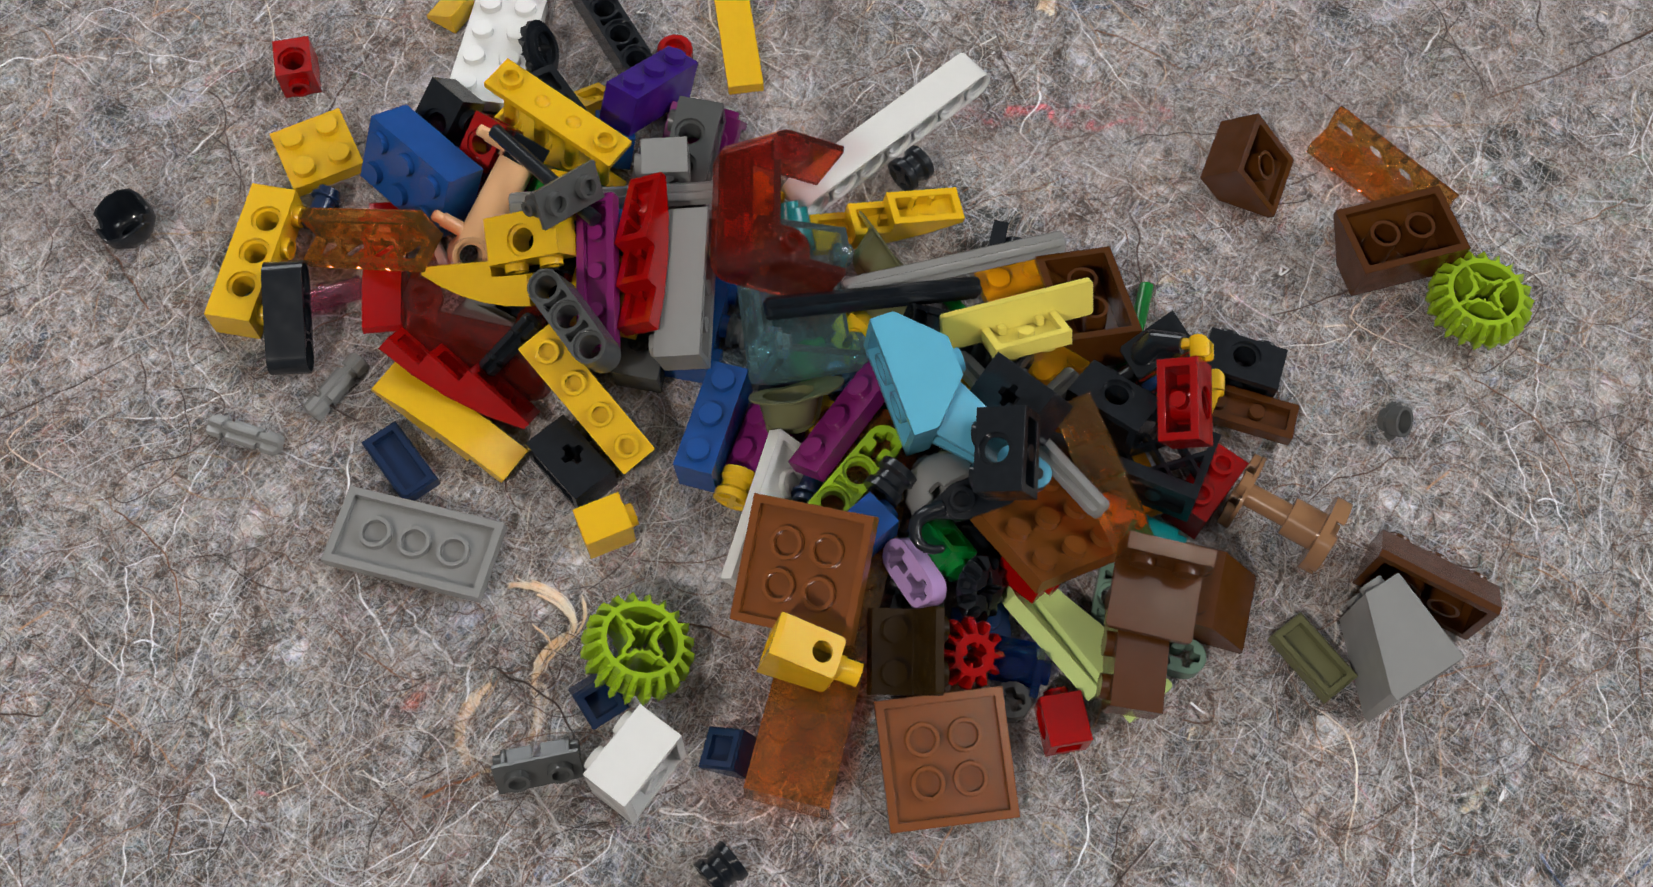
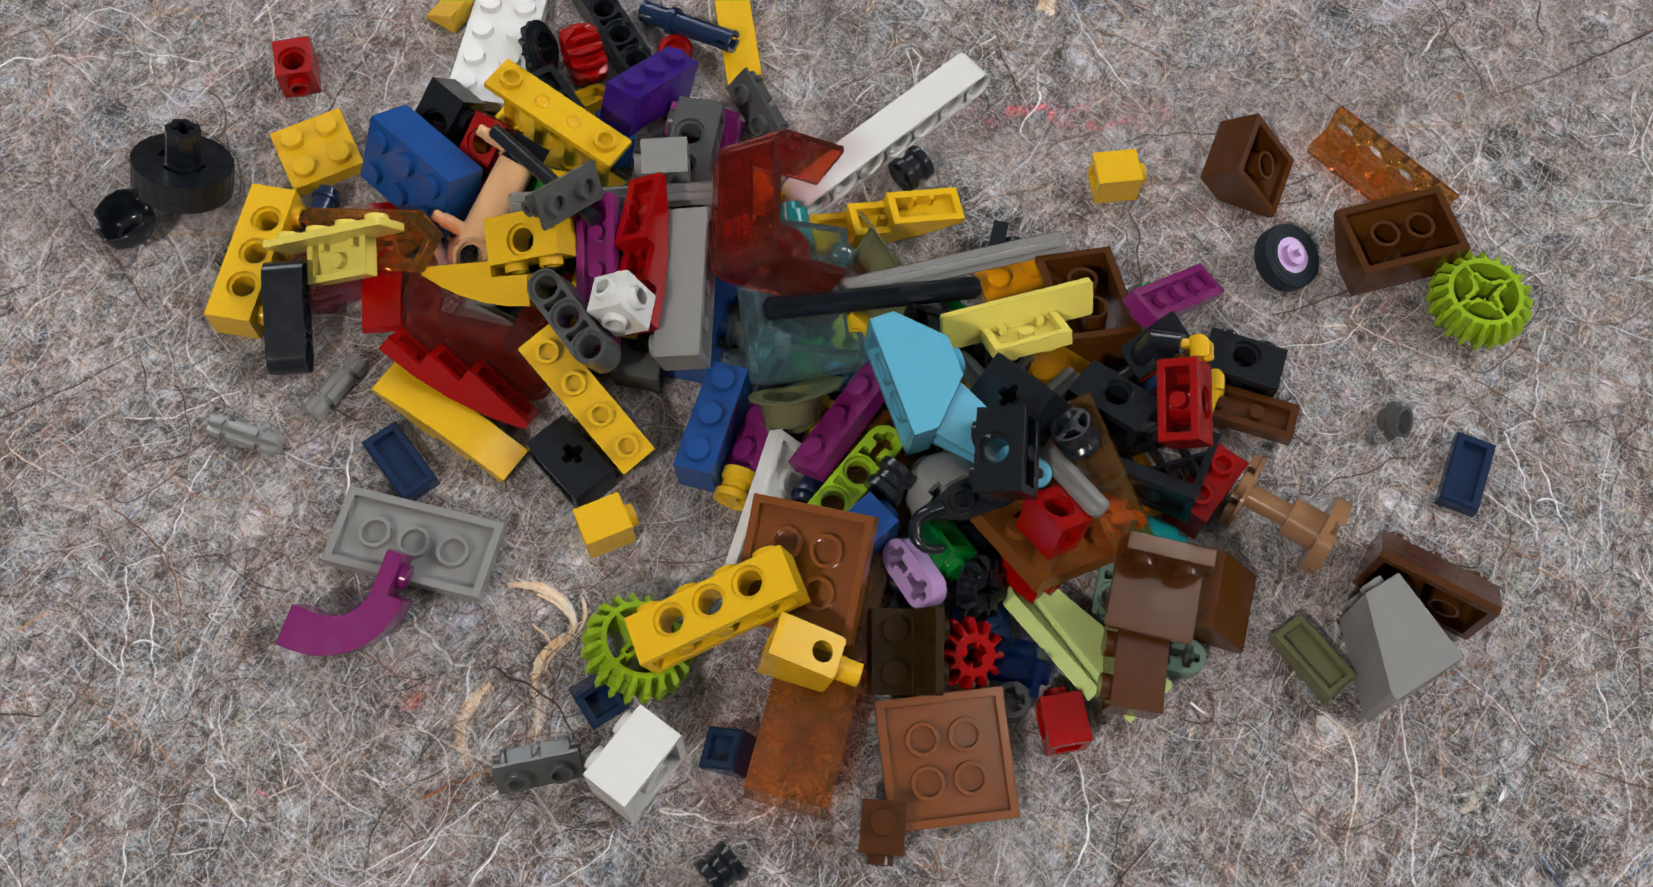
black axle [479,312,542,377] -> none
none -> black piece [130,119,235,214]
none -> light yellow bracket [263,212,404,287]
none -> magenta arch [276,549,414,656]
none -> red gear [559,22,609,86]
none -> white brick [587,270,656,337]
none -> yellow brick [624,544,811,674]
none -> dark blue pin [638,0,740,53]
none -> dark grey hinge [727,67,789,149]
none -> reddish brown bracket [858,798,907,867]
none -> red brick [1015,484,1093,560]
none -> black wheel [1050,407,1102,461]
none -> yellow brick [1087,149,1147,204]
none -> magenta plate [1122,263,1225,328]
none -> black wheel [1254,224,1319,292]
none -> dark blue tile [1434,432,1496,518]

